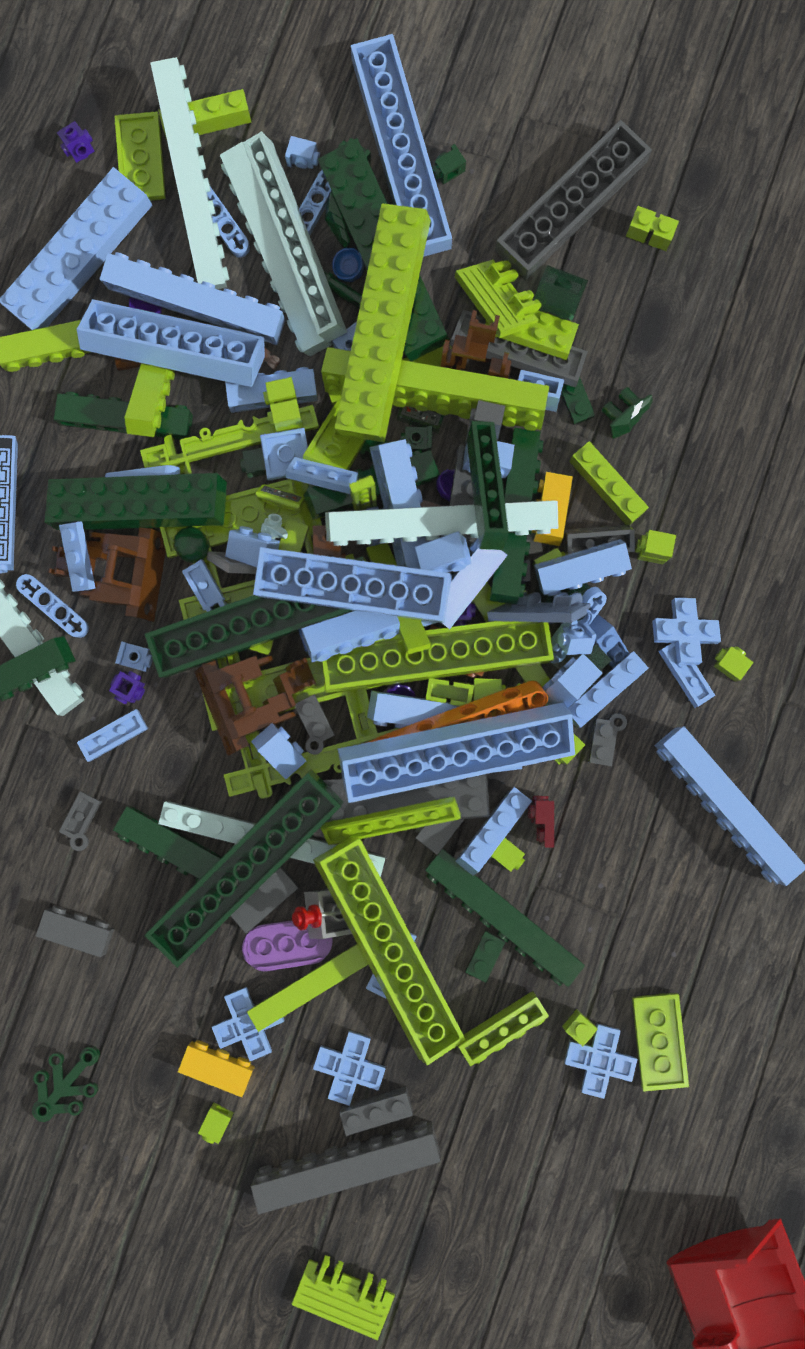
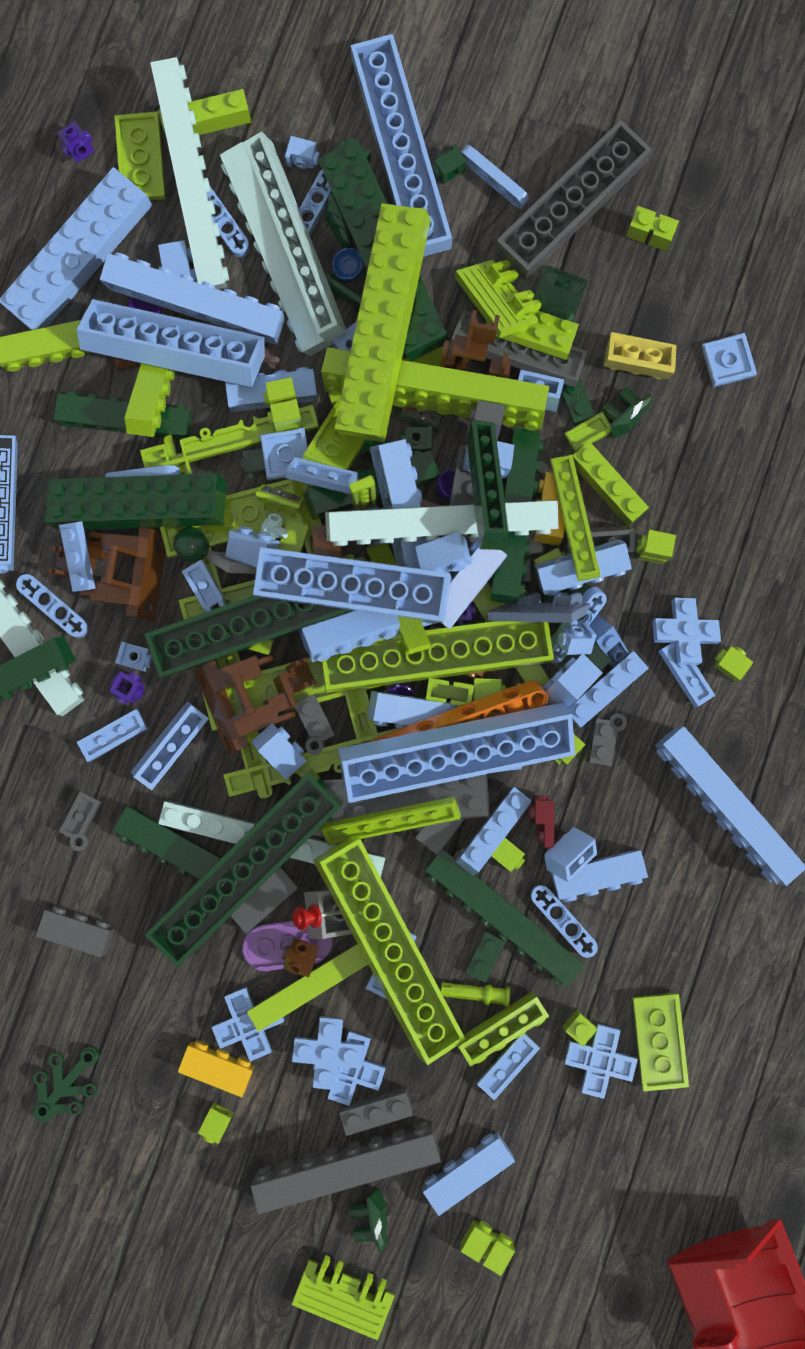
none -> light blue brick [131,701,209,790]
none -> light blue brick [158,240,197,282]
none -> reddish brown brick [282,938,320,978]
none -> light blue plate [292,1016,364,1090]
none -> dark green connector [349,1188,388,1252]
none -> light blue brick [423,1132,515,1216]
none -> lime pin [441,982,510,1007]
none -> light blue beam [460,145,529,209]
none -> lime piece [460,1219,515,1276]
none -> light blue plate [477,1034,540,1100]
none -> light blue beam [530,885,598,958]
none -> light blue brick [544,827,597,882]
none -> lime tile [550,455,601,582]
none -> light blue brick [550,849,648,902]
none -> lime tile [564,412,611,454]
none -> light yellow slope [604,332,676,380]
none -> light blue tile [701,333,757,387]

